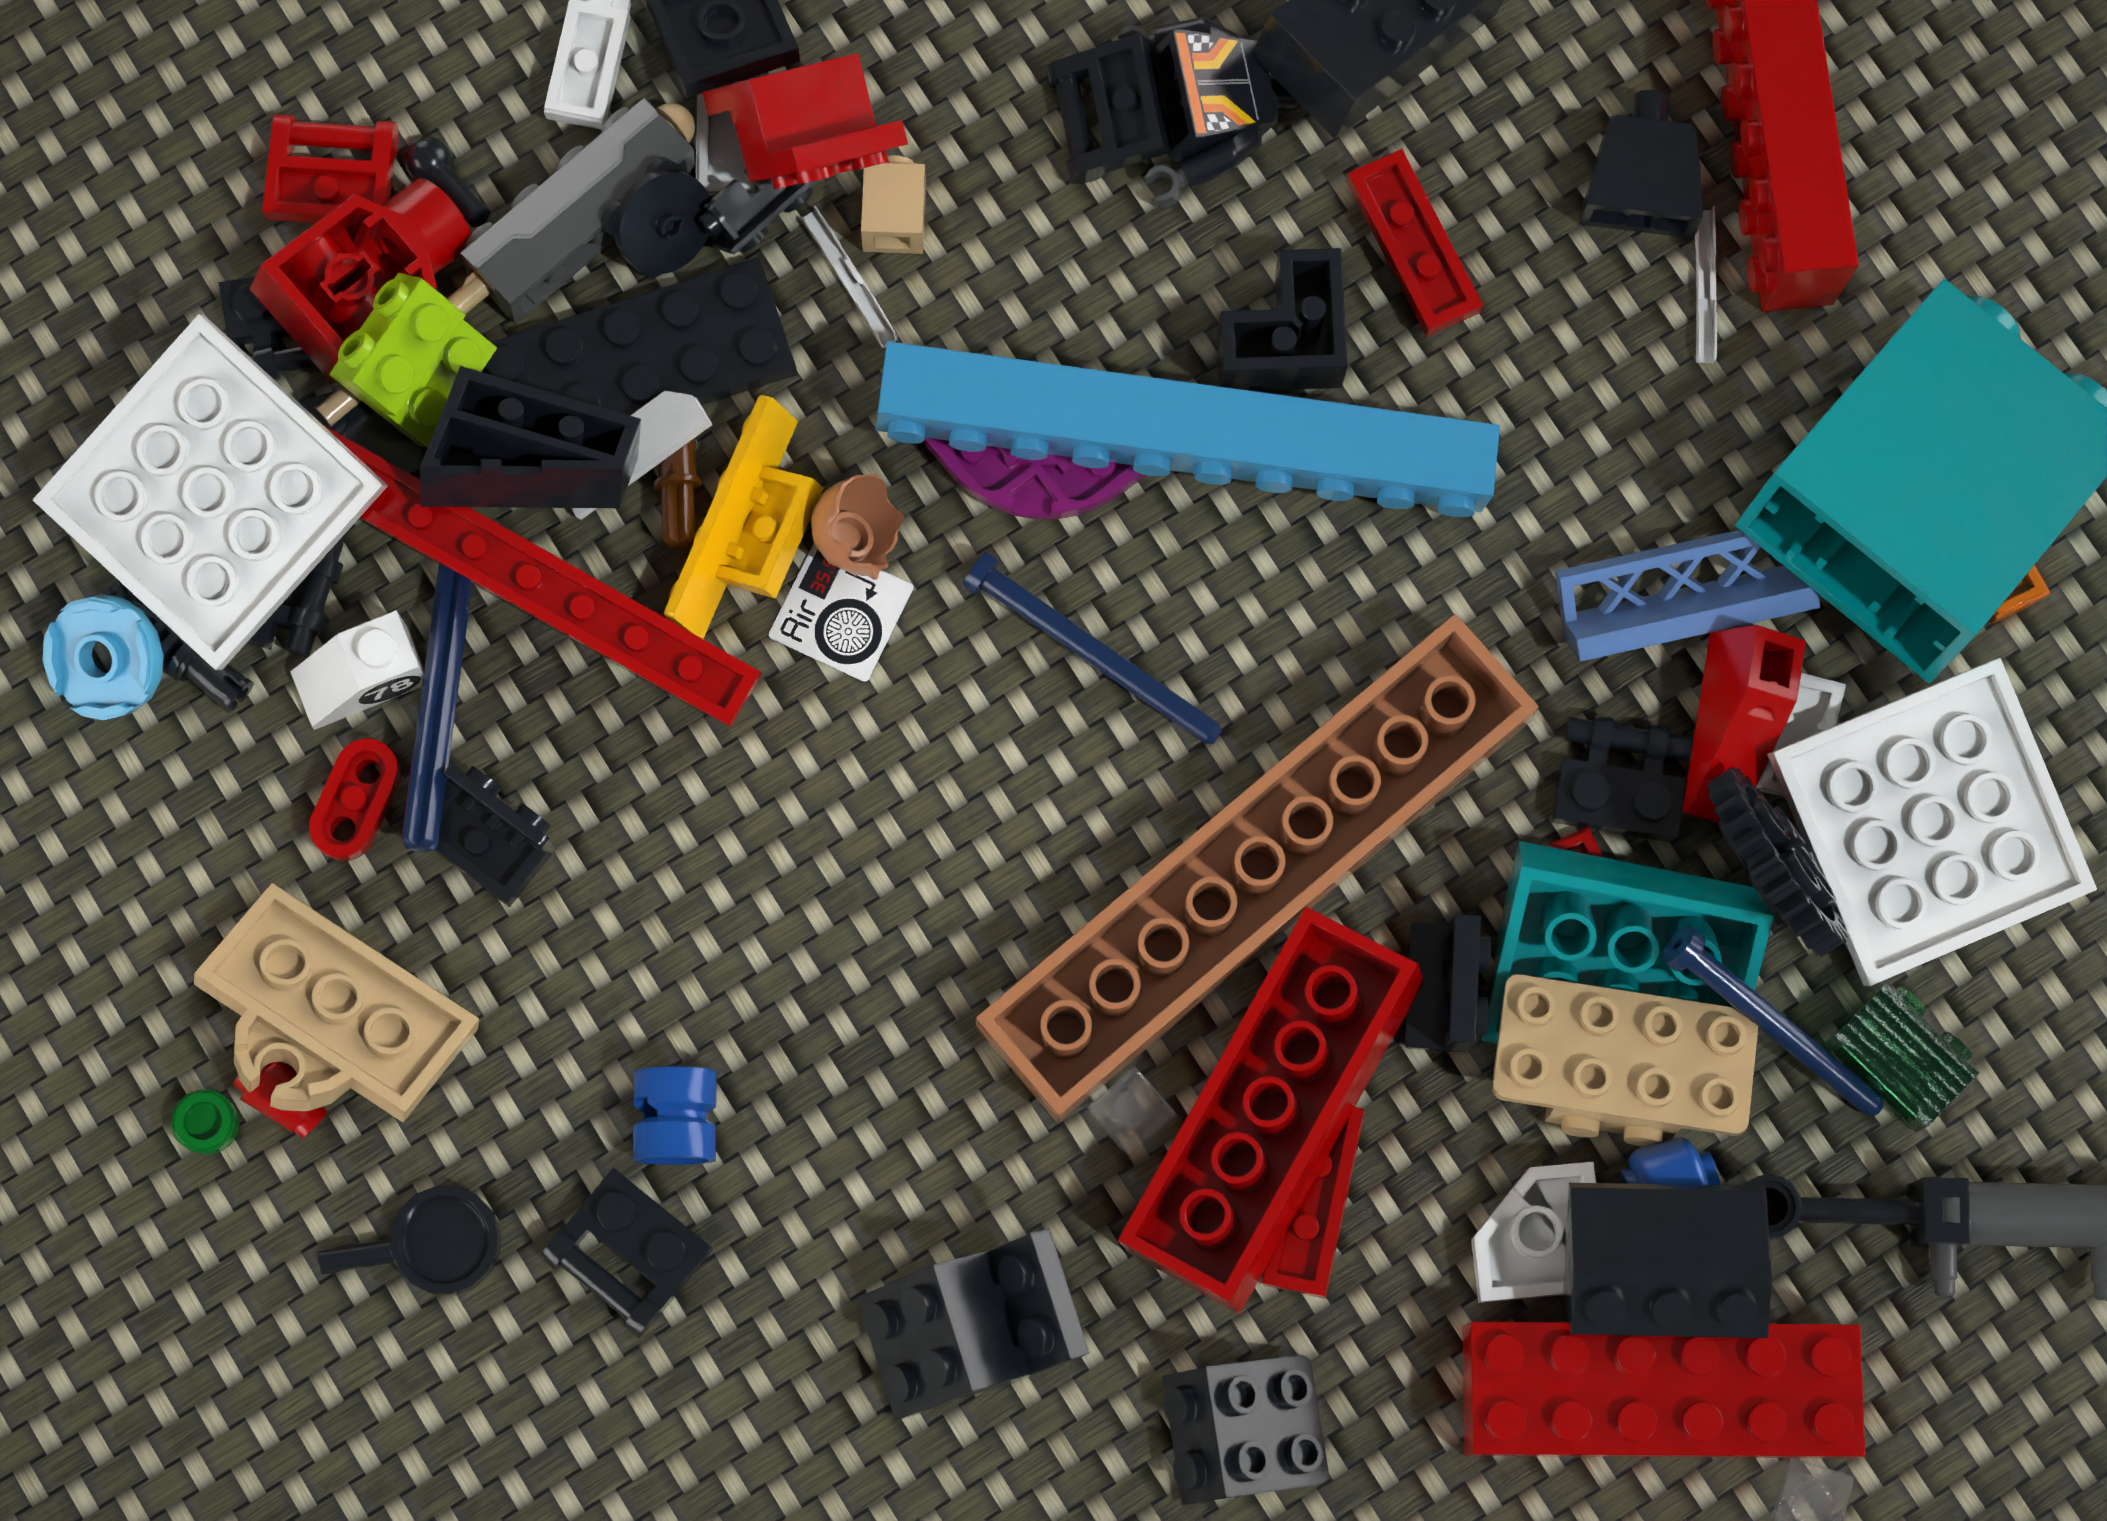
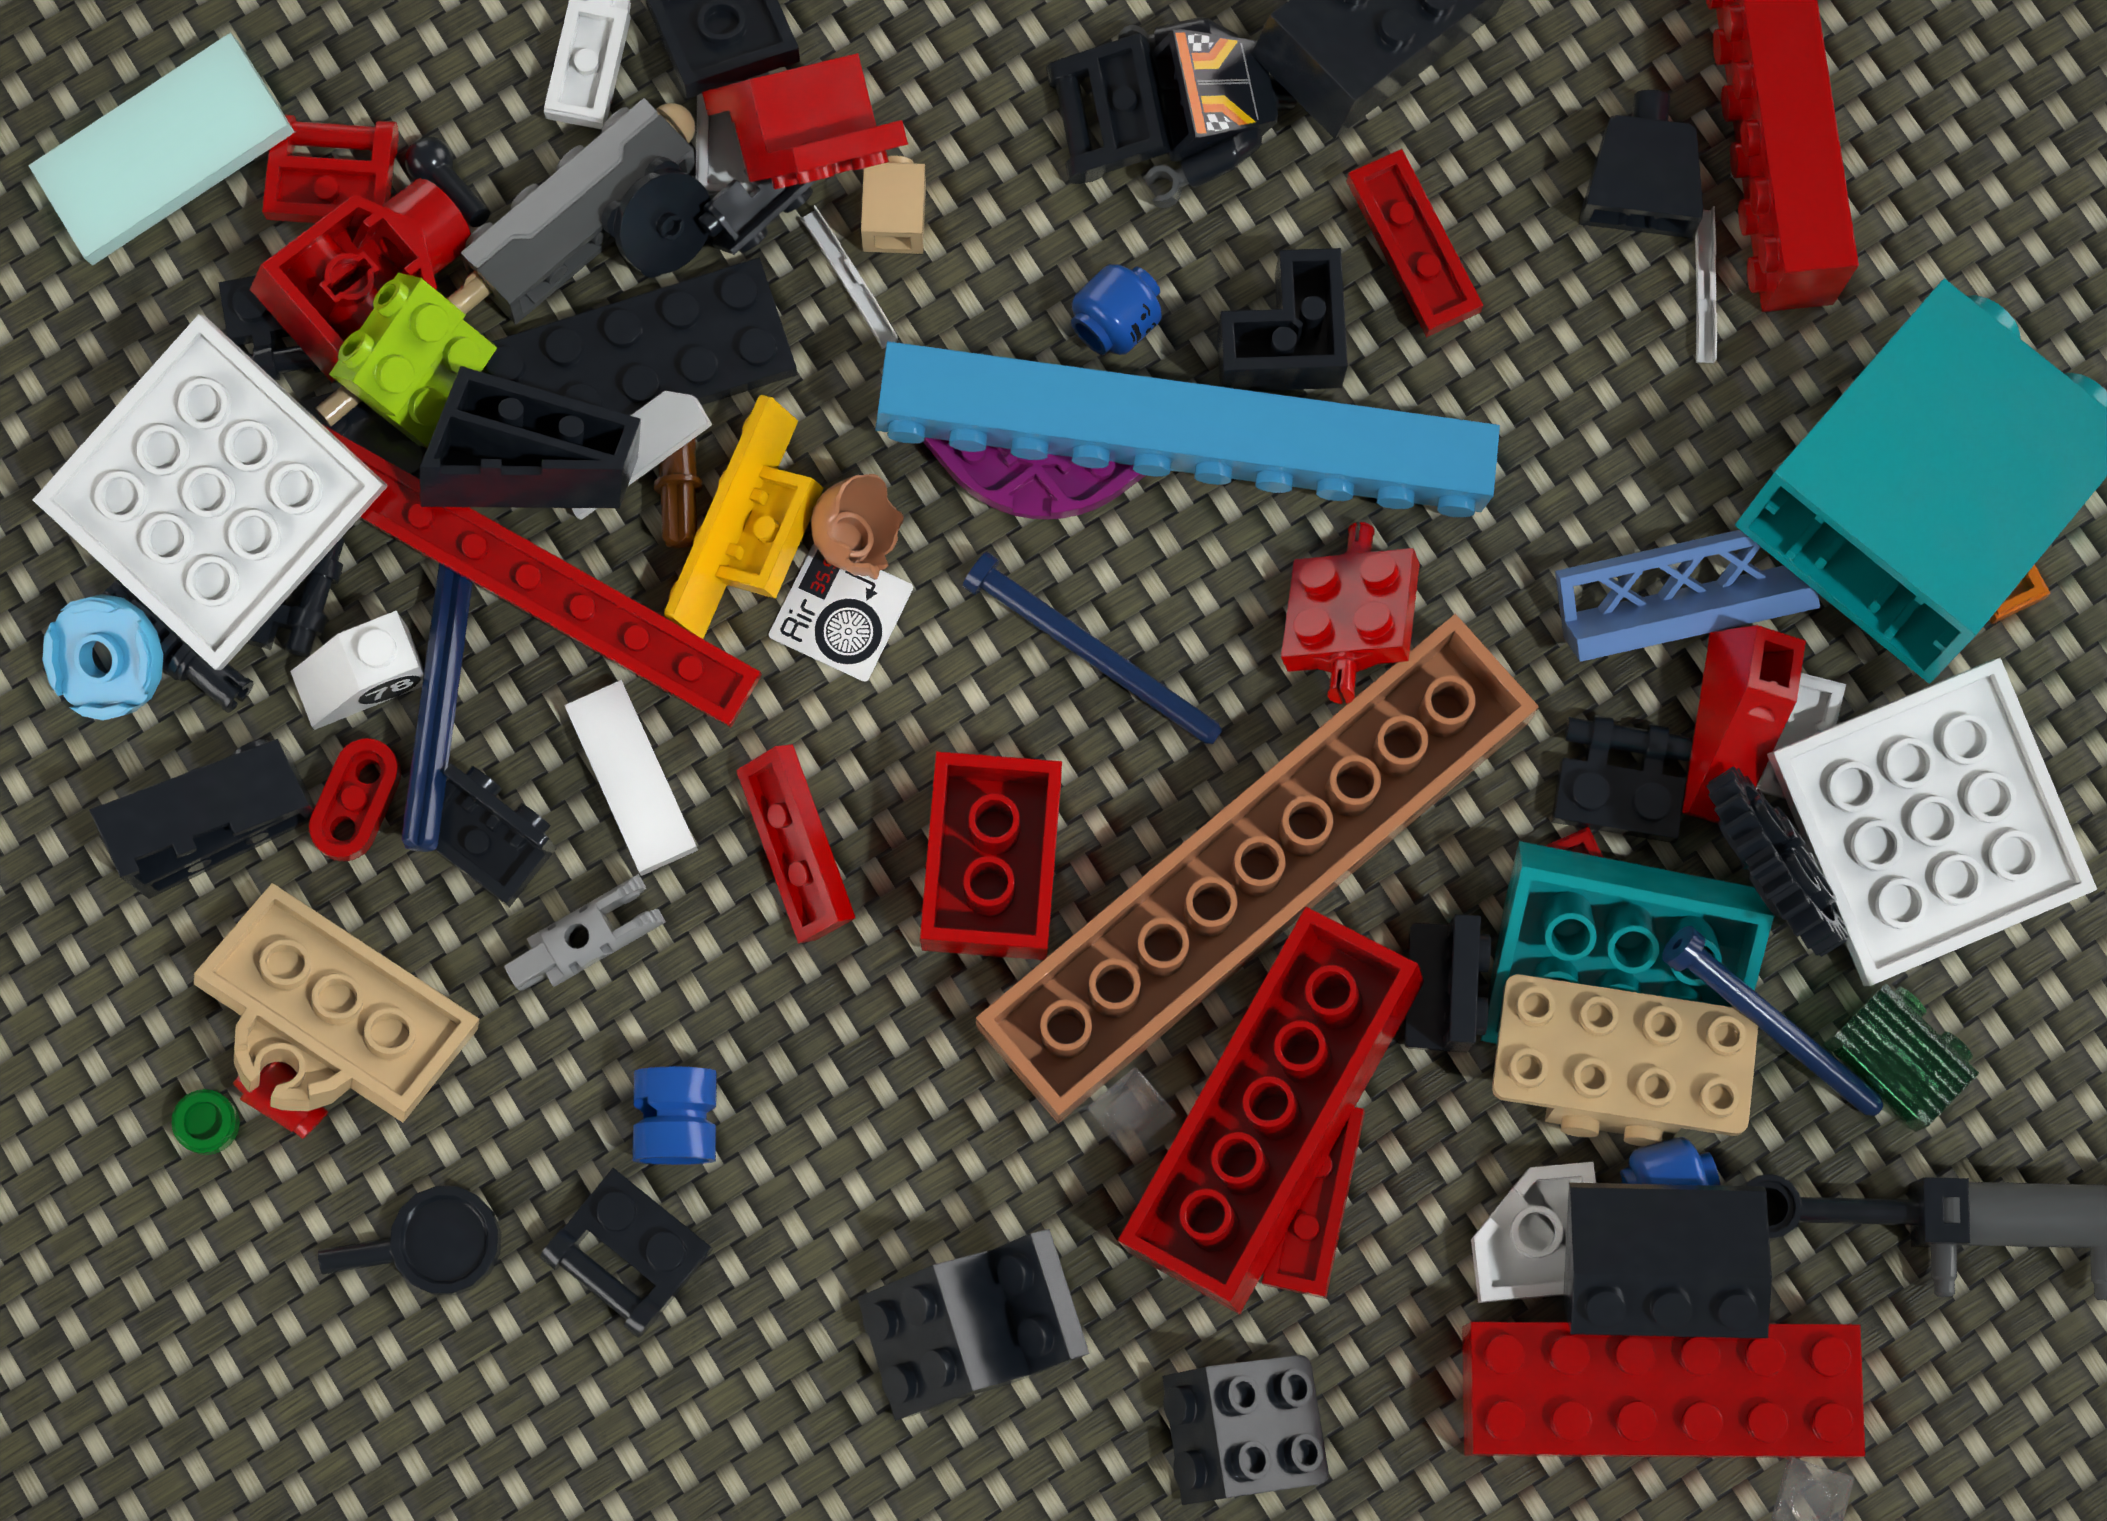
none -> light aqua tile [28,32,295,266]
none -> black wedge [89,739,315,899]
none -> light grey hinge [504,874,666,991]
none -> white tile [564,680,698,876]
none -> red plate [736,744,856,944]
none -> red brick [920,751,1062,960]
none -> blue head [1071,264,1162,355]
none -> red plate [1281,522,1420,704]

